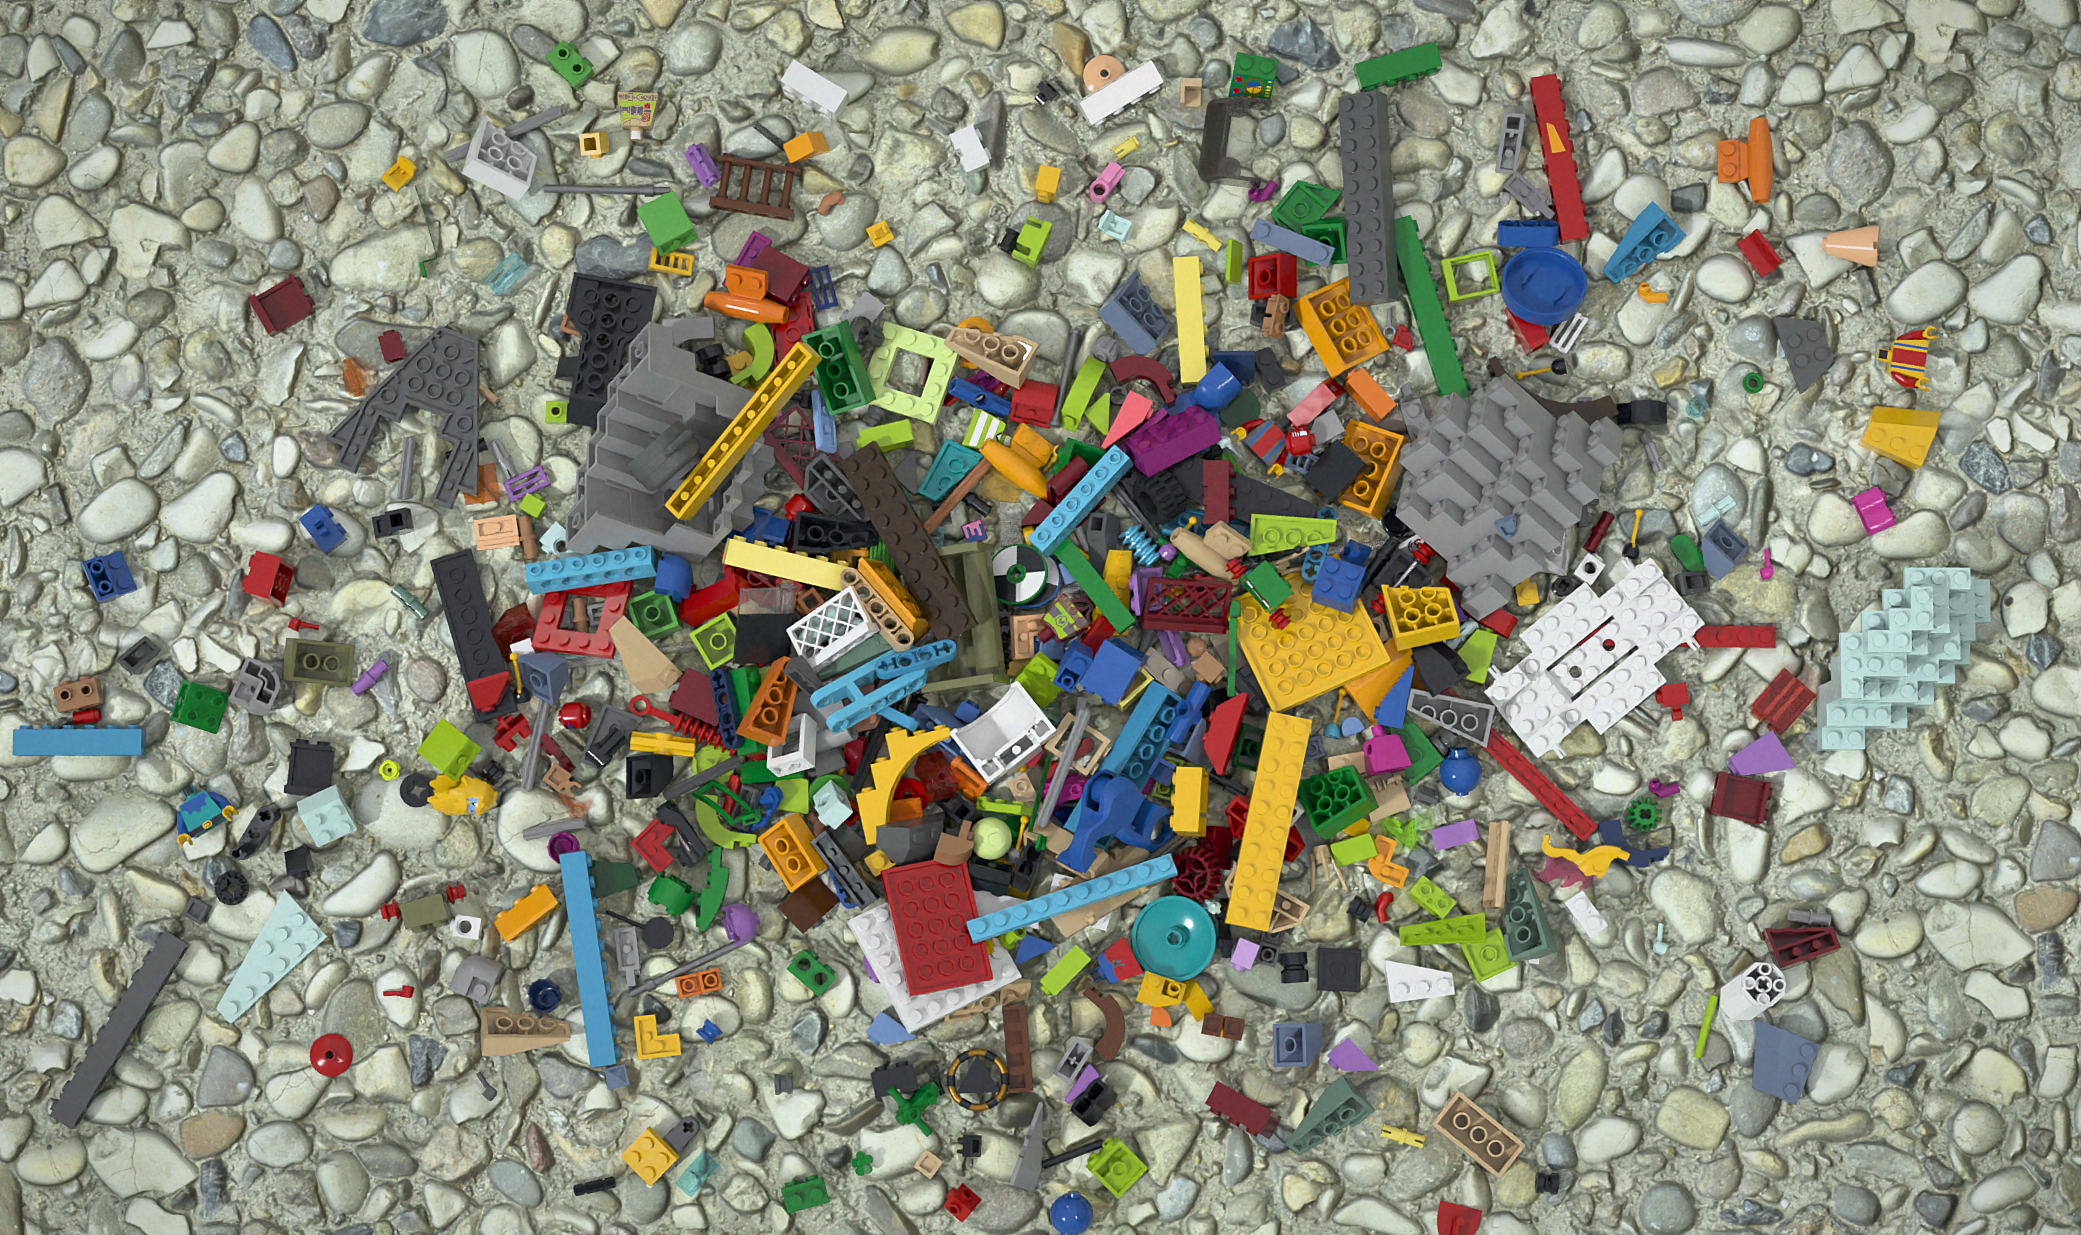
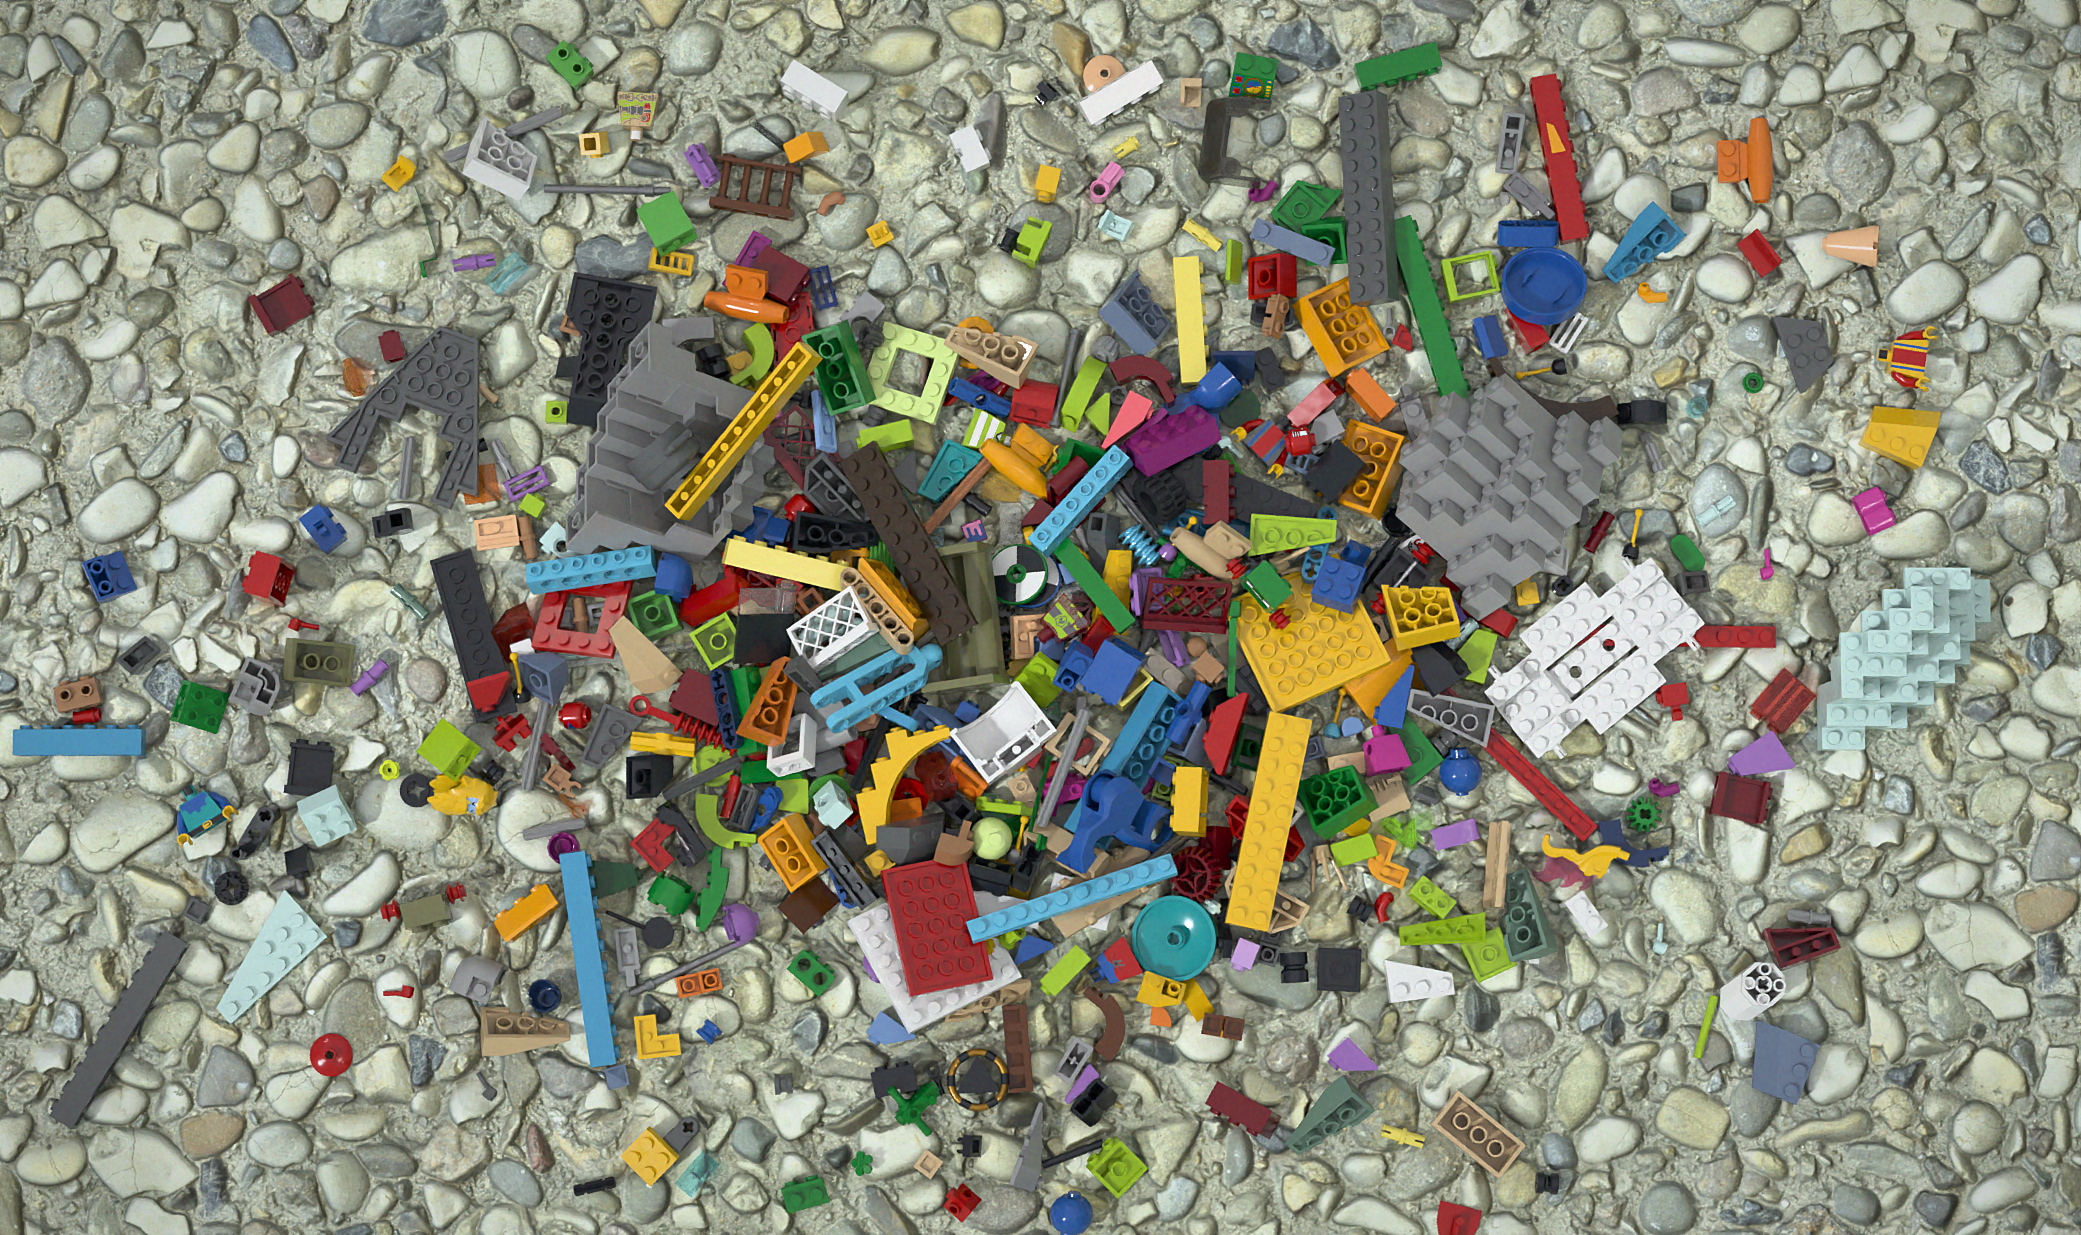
white brick [450,915,484,940] -> none
black piece [585,727,628,770] -> none
green sword [692,780,762,826] -> none
dark azure beam [875,639,957,680] -> none
clear blue tile [1052,806,1074,826] -> none
black hinge [1262,546,1302,562] -> none
sand blue slope [1273,1023,1323,1067] -> none
sand blue tile [1495,514,1517,541] -> none
white brick [1571,553,1605,587] -> none
sand blue slope [1701,519,1750,580] -> none
none -> medium lavender pin [452,253,496,273]
none -> blue panel [1471,315,1508,362]

